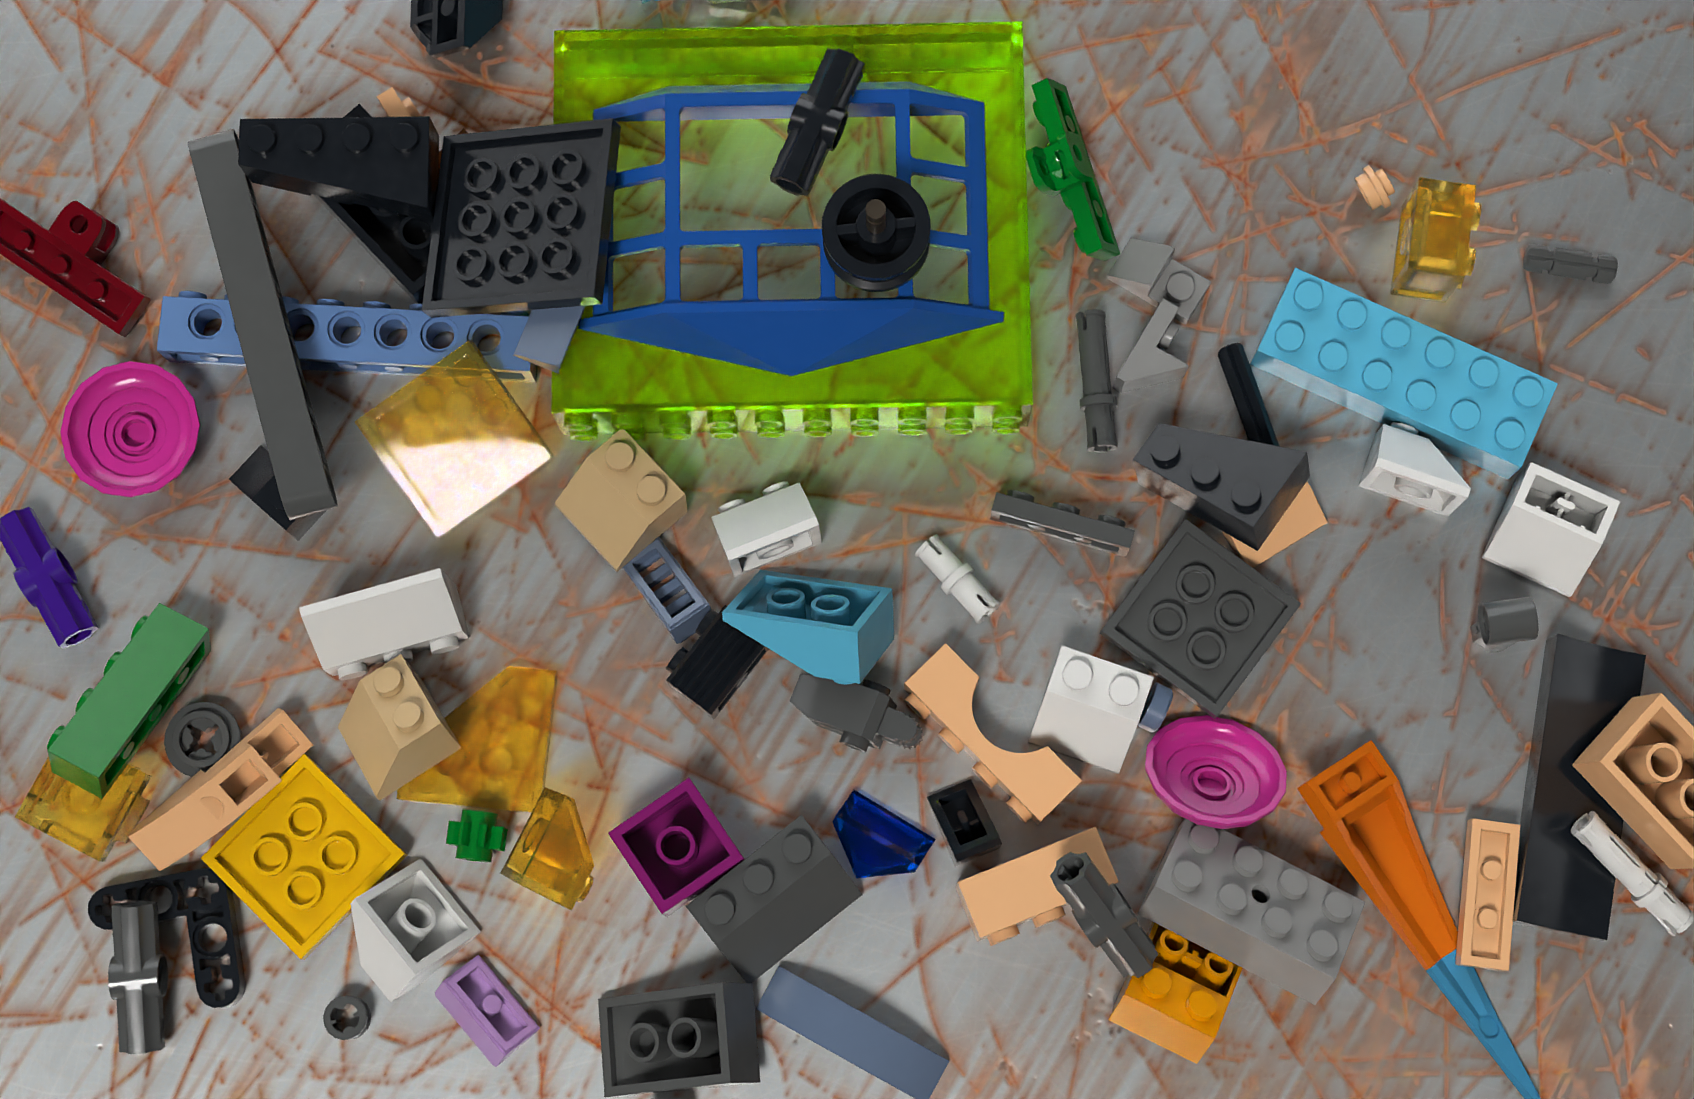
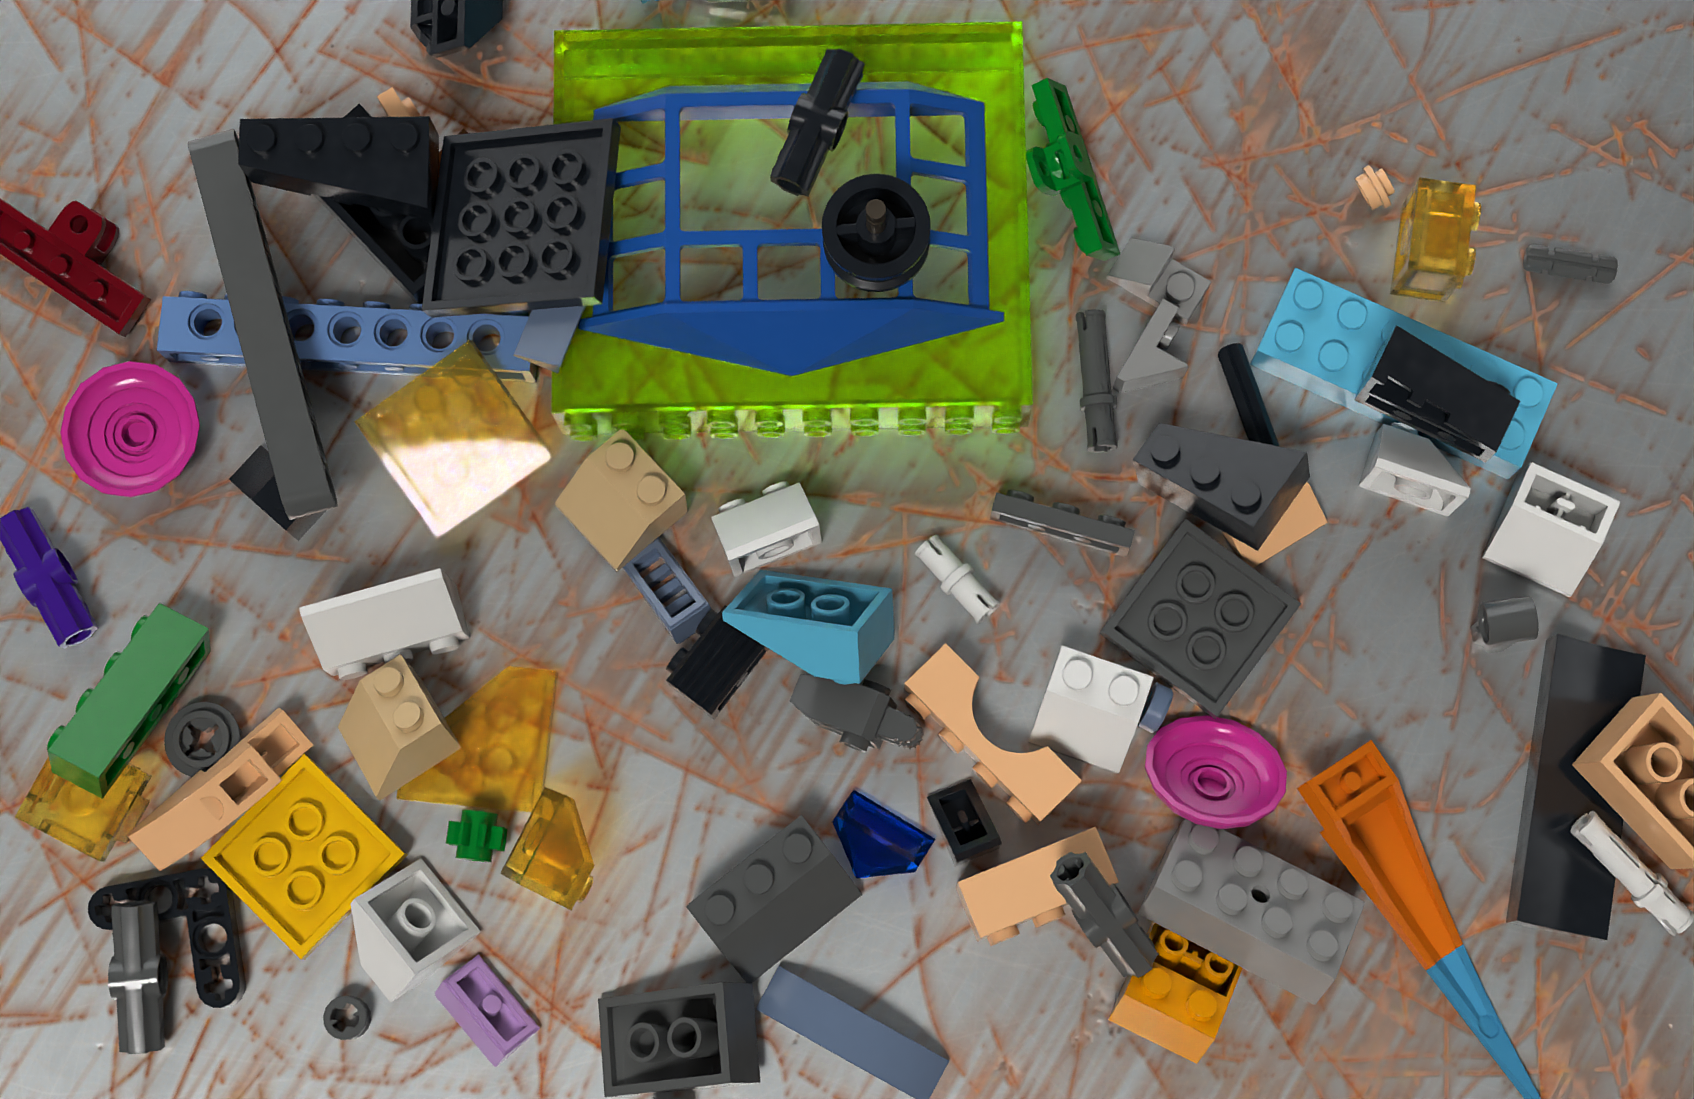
magenta brick [608,778,745,917] -> none
light nougat plate [1455,818,1520,972] -> none
none -> black wedge [1354,325,1520,463]

